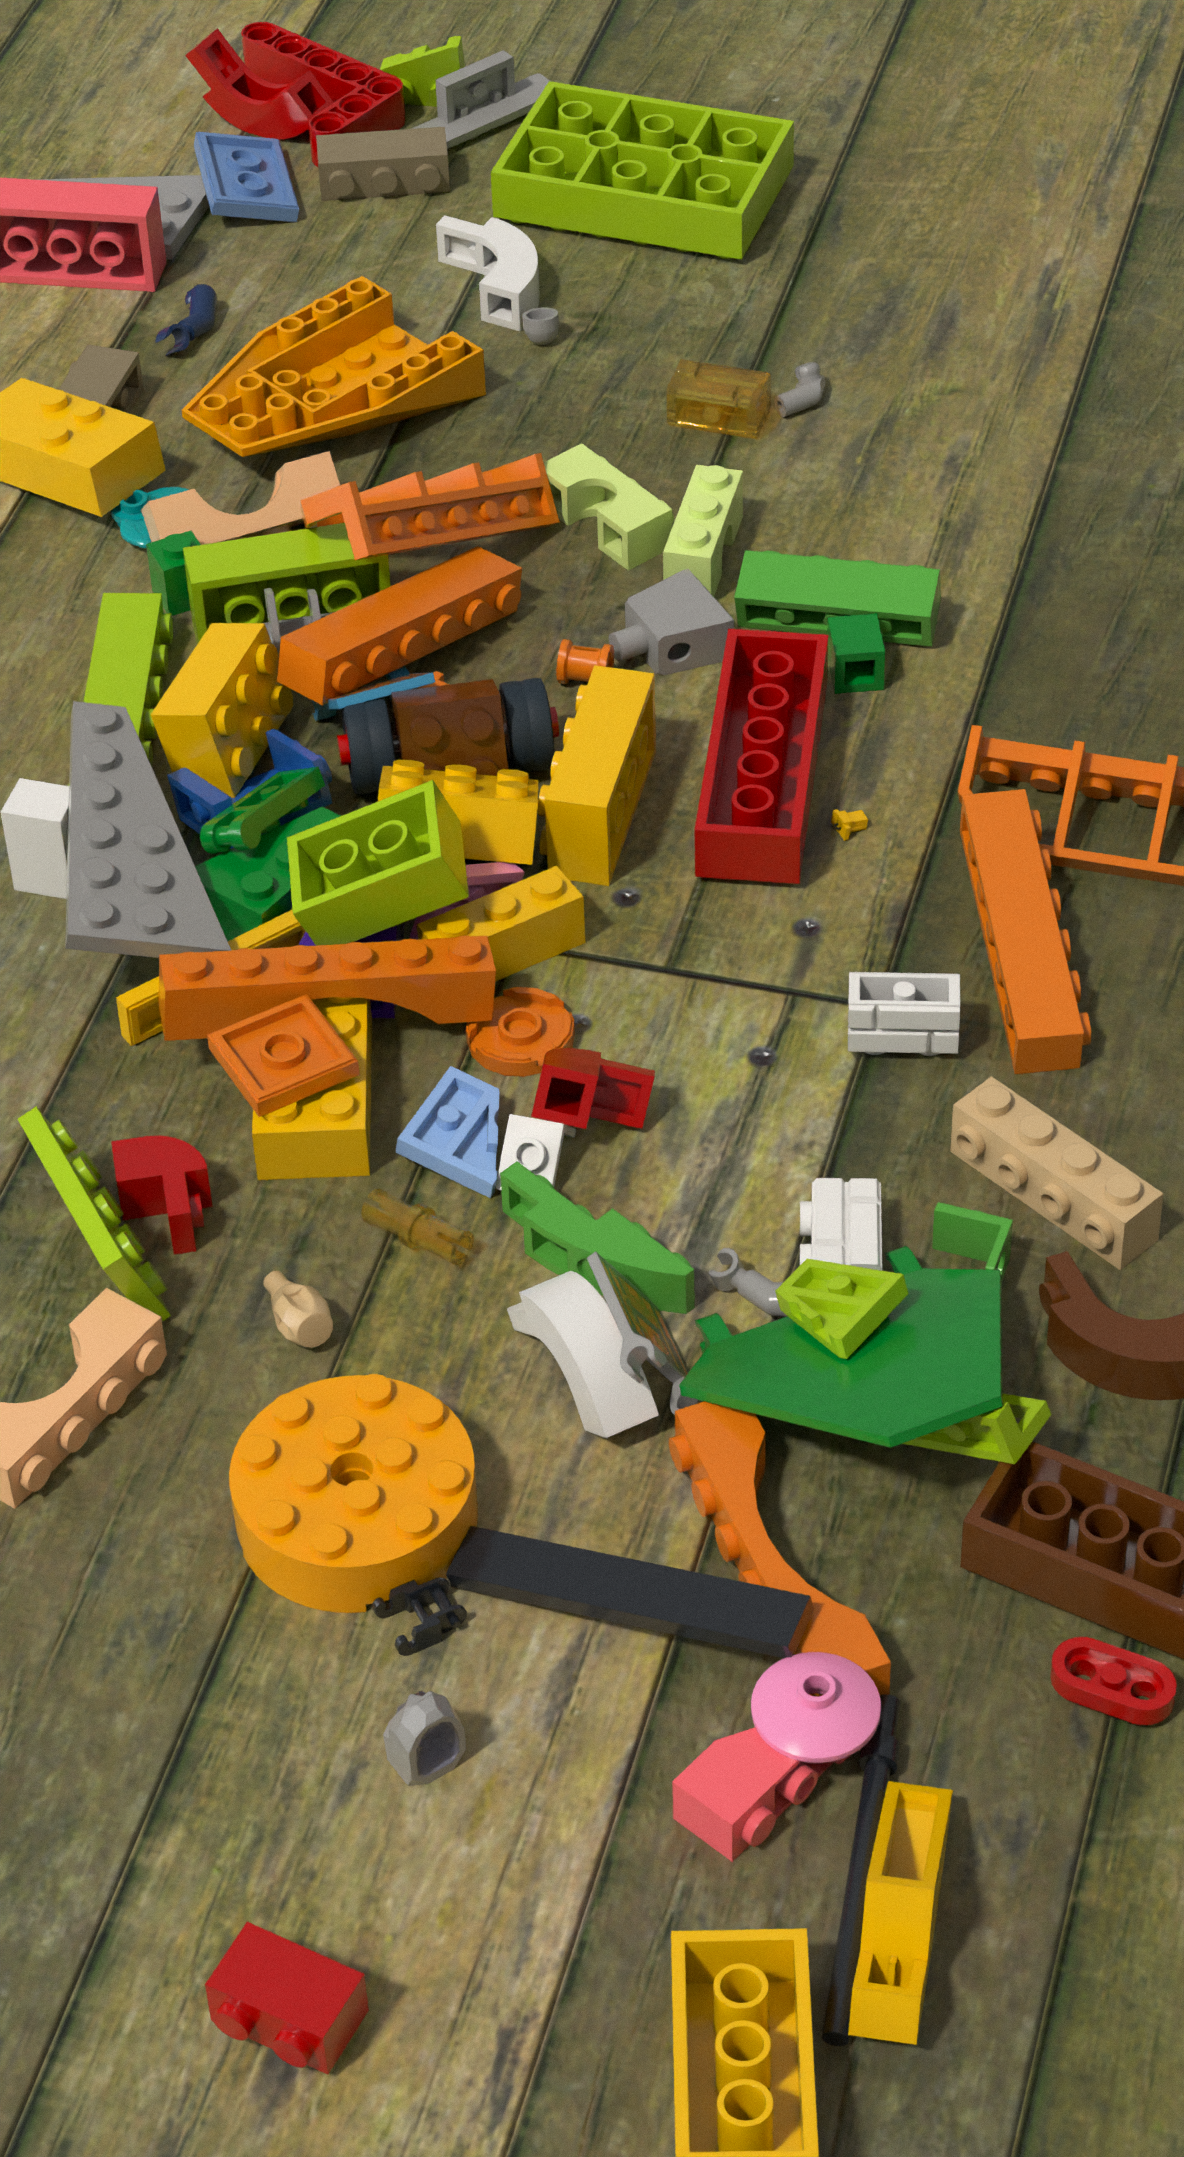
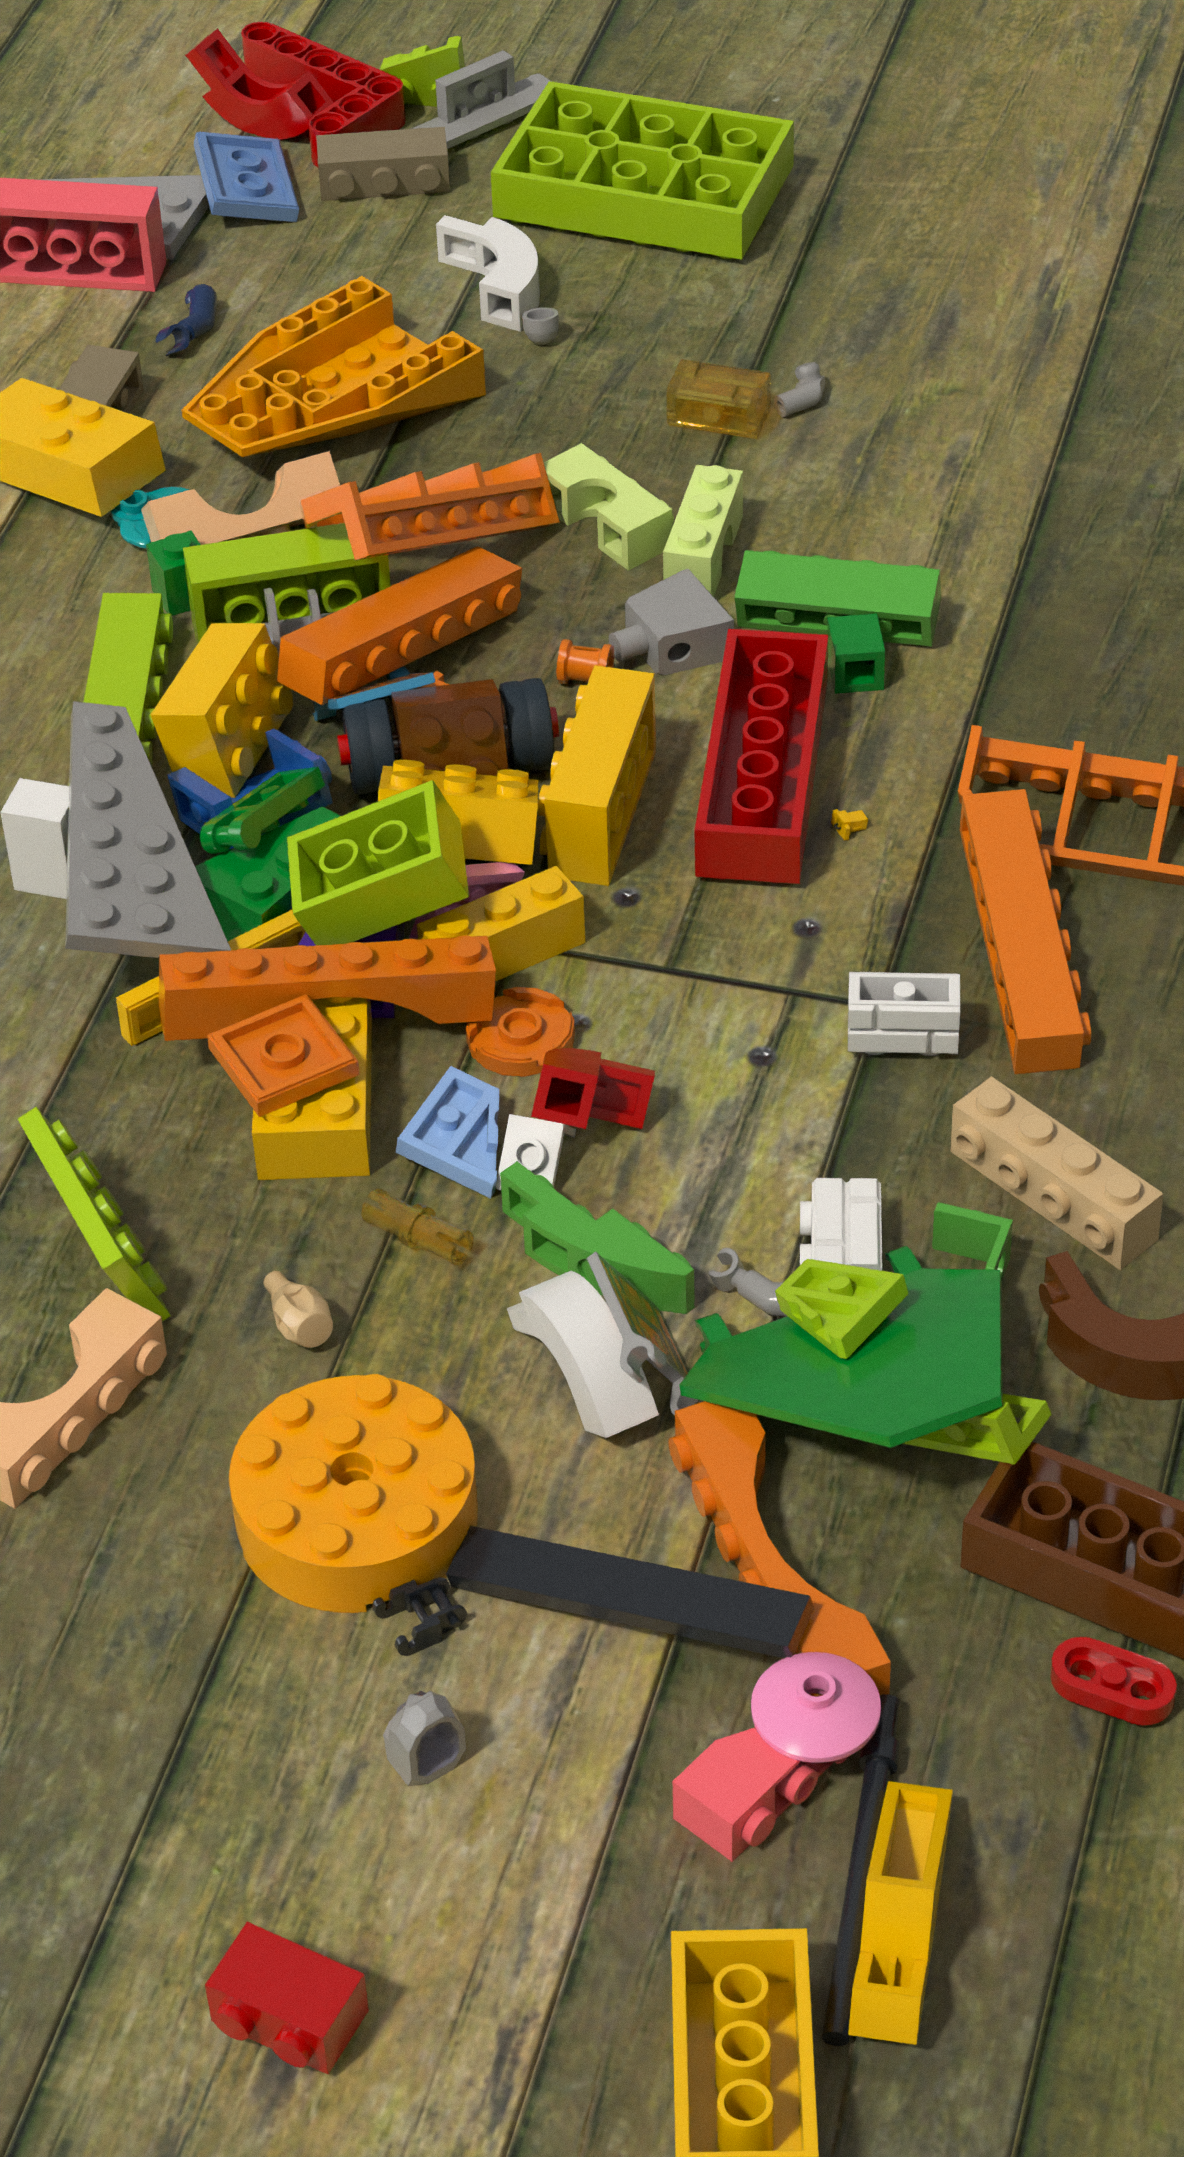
red brick [111,1135,213,1255] -> none

